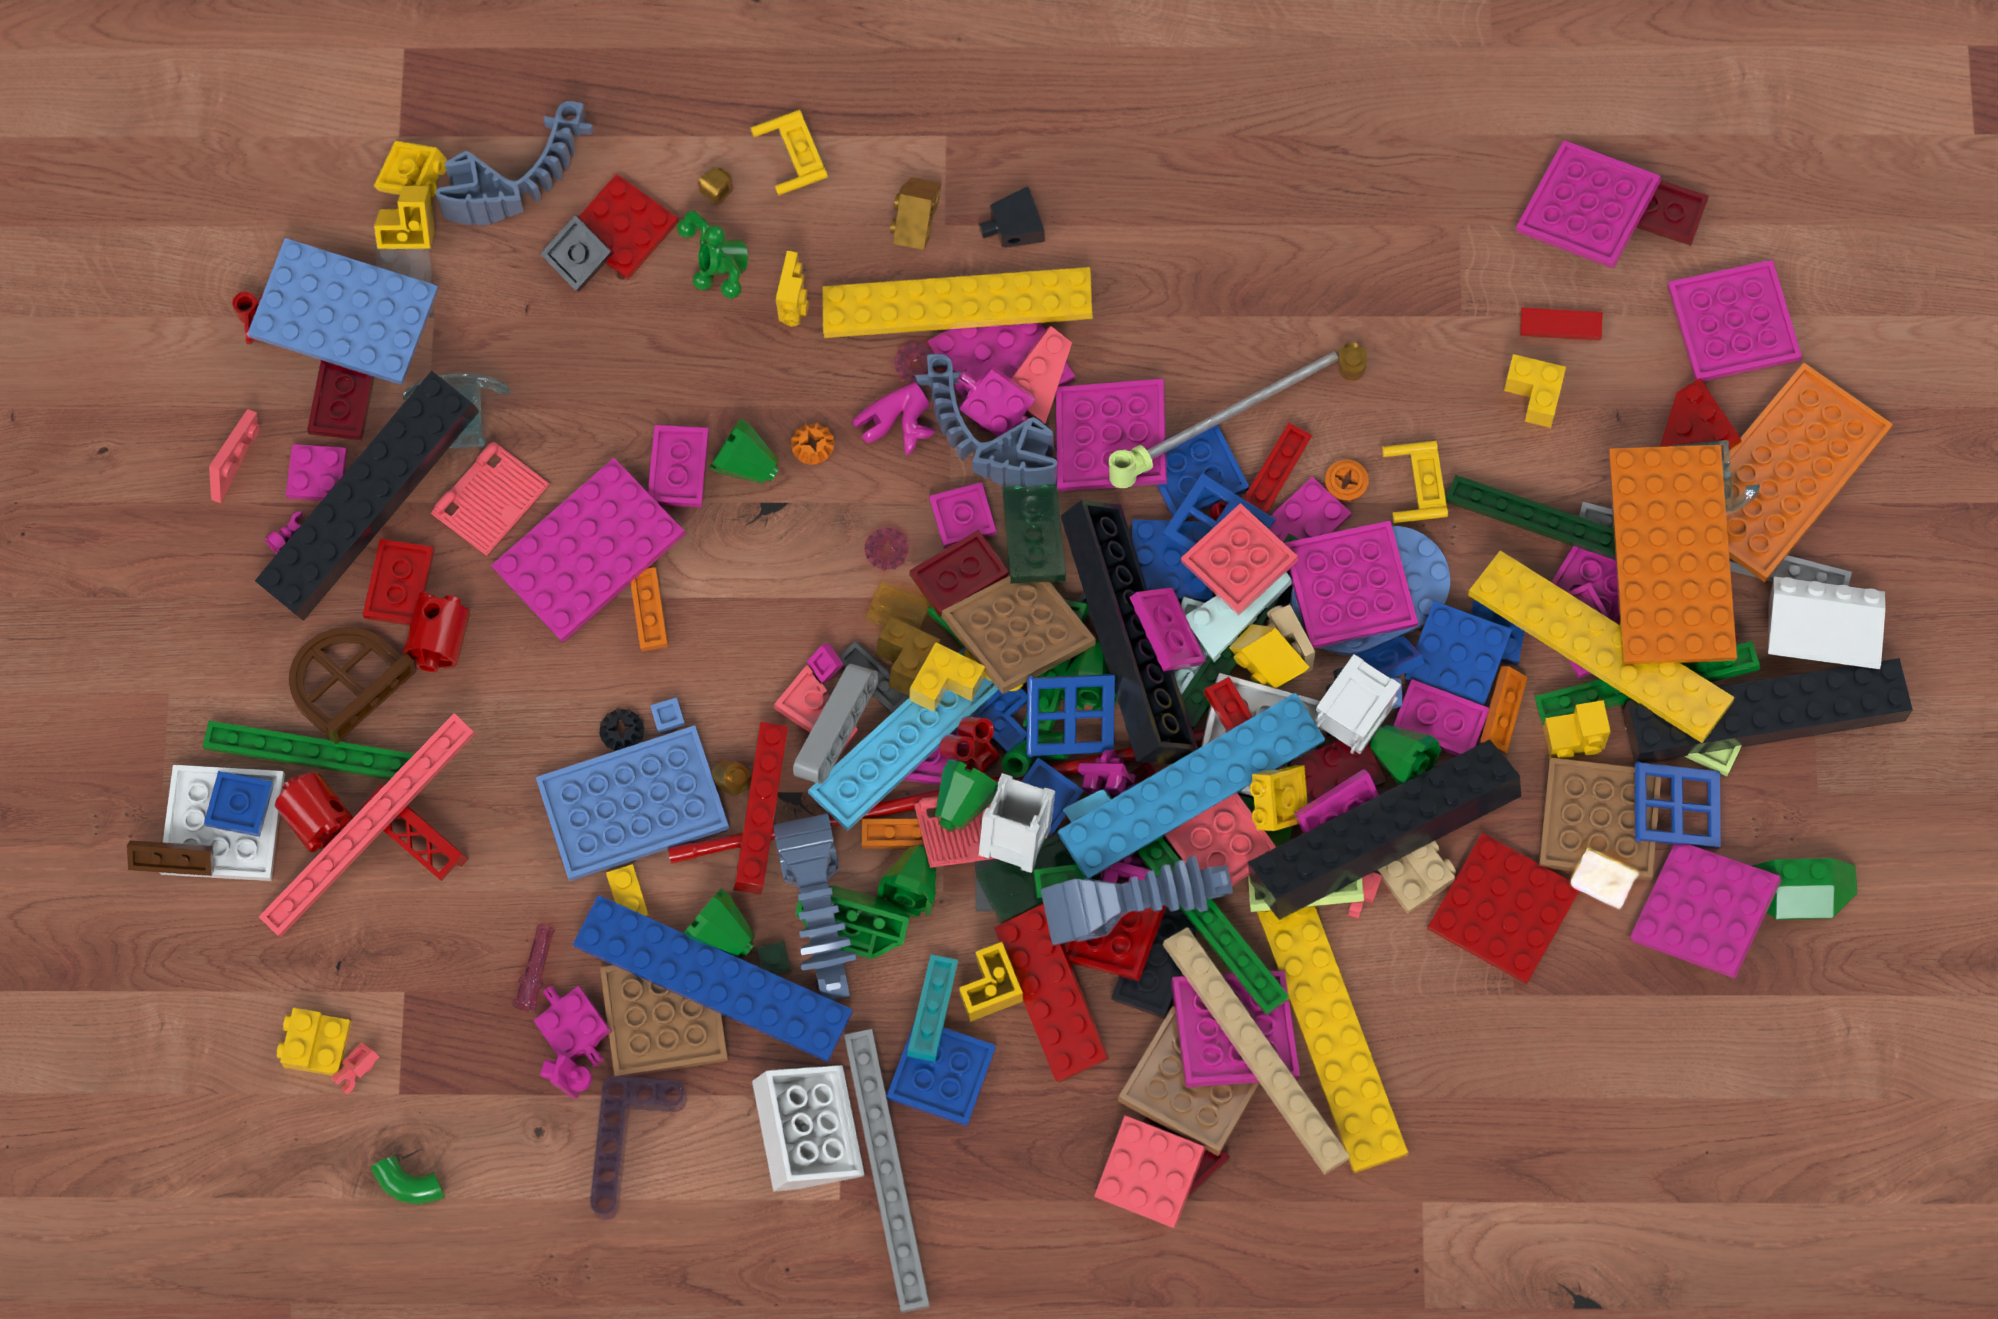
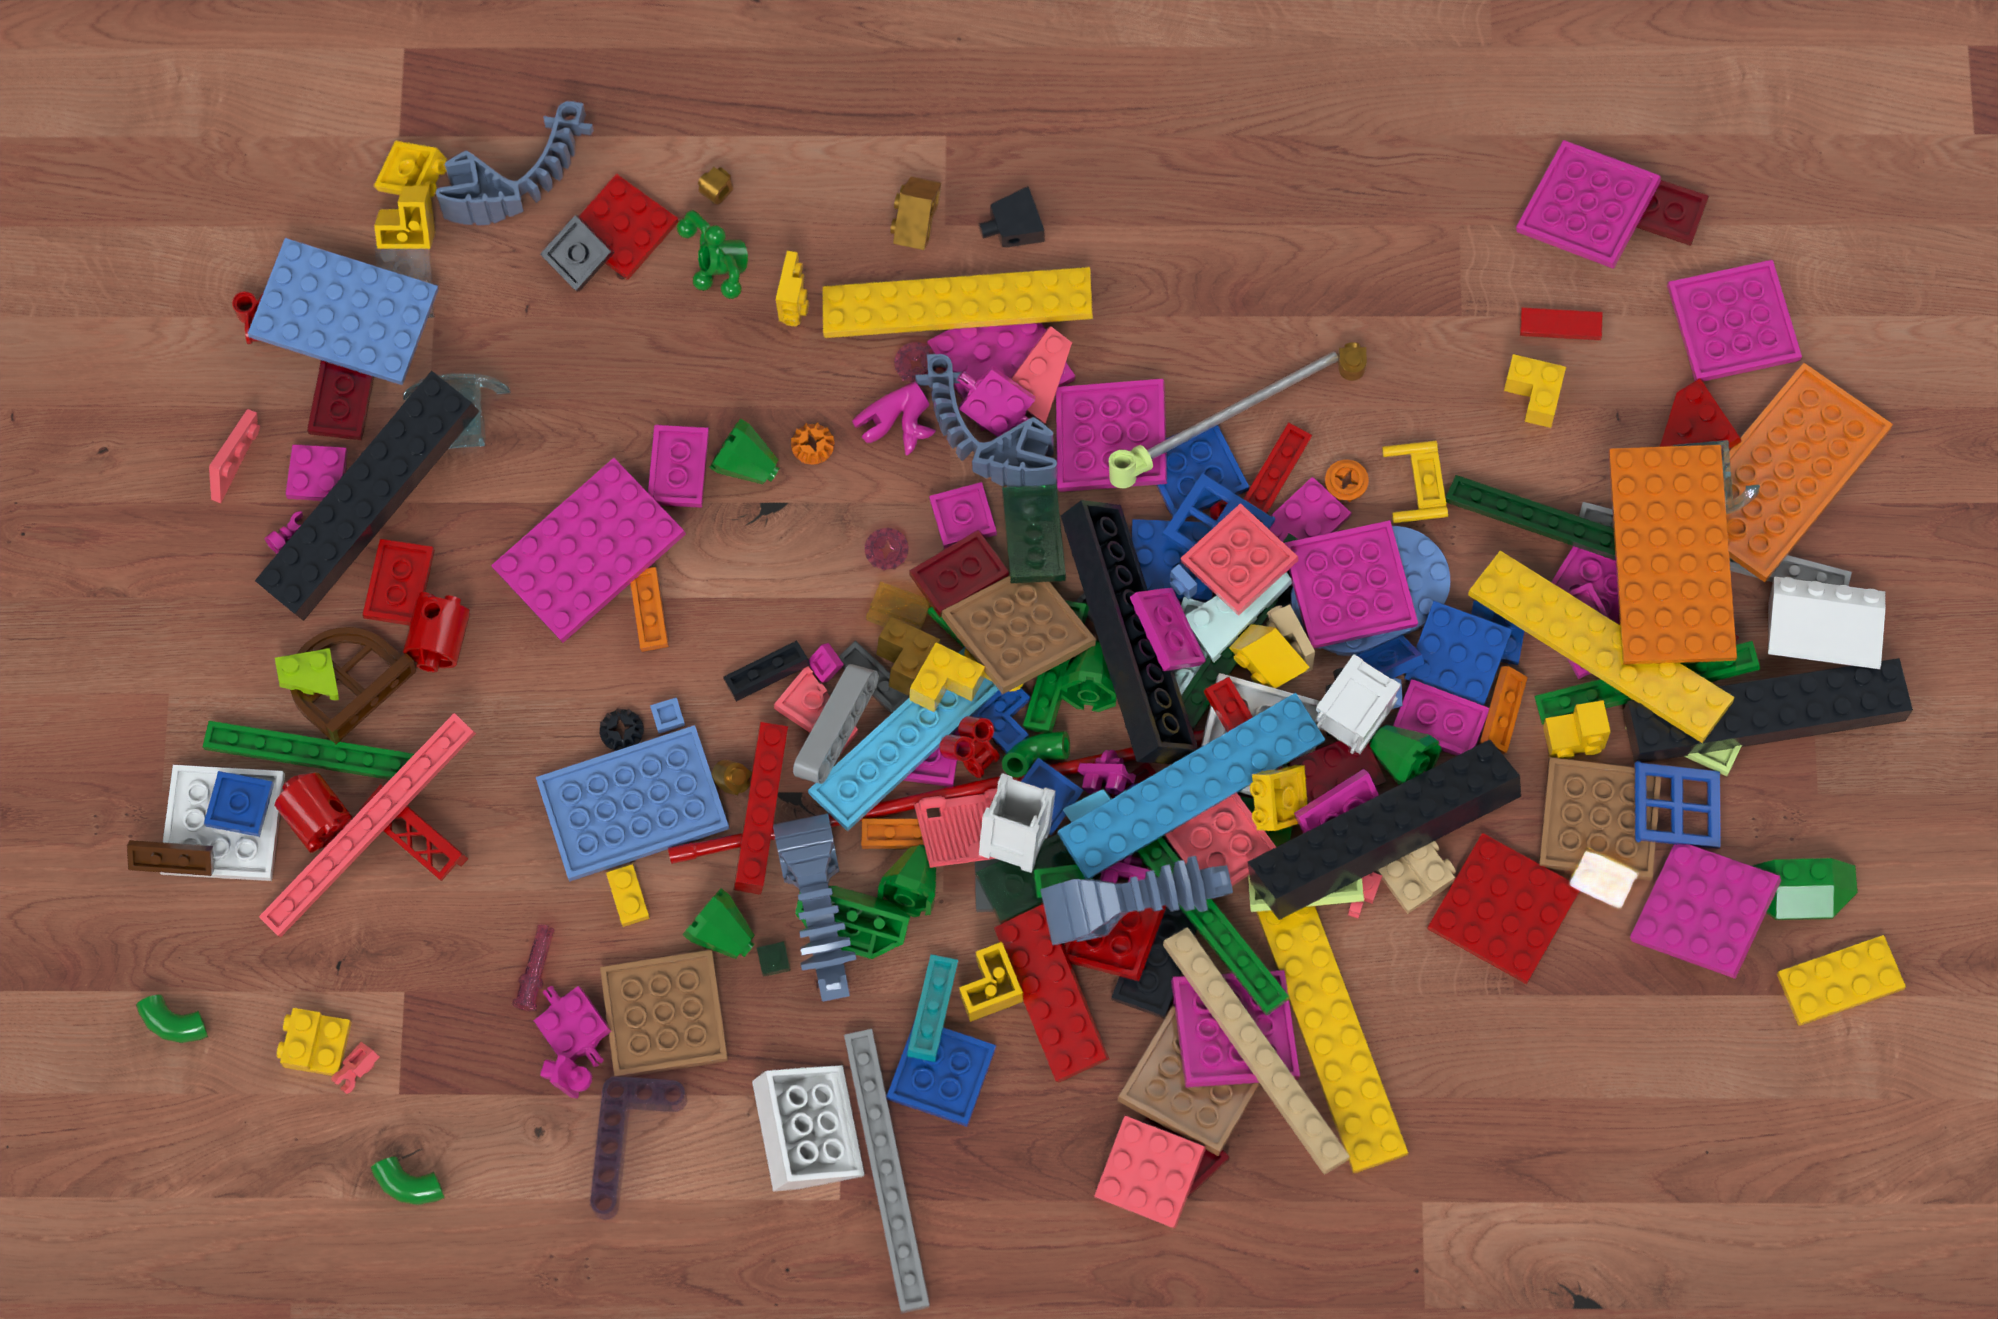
coral window [431,442,550,556] -> none
blue plate [573,895,853,1063] -> none
yellow plate [750,110,828,196] -> none
green cone [935,759,998,832] -> none
blue window [1027,674,1115,758] -> none
none -> green cylinder [136,995,208,1043]
none -> lime wing [275,648,339,700]
none -> black plate [723,641,810,702]
none -> medium blue plate [1170,564,1197,600]
none -> yellow plate [1777,935,1906,1026]

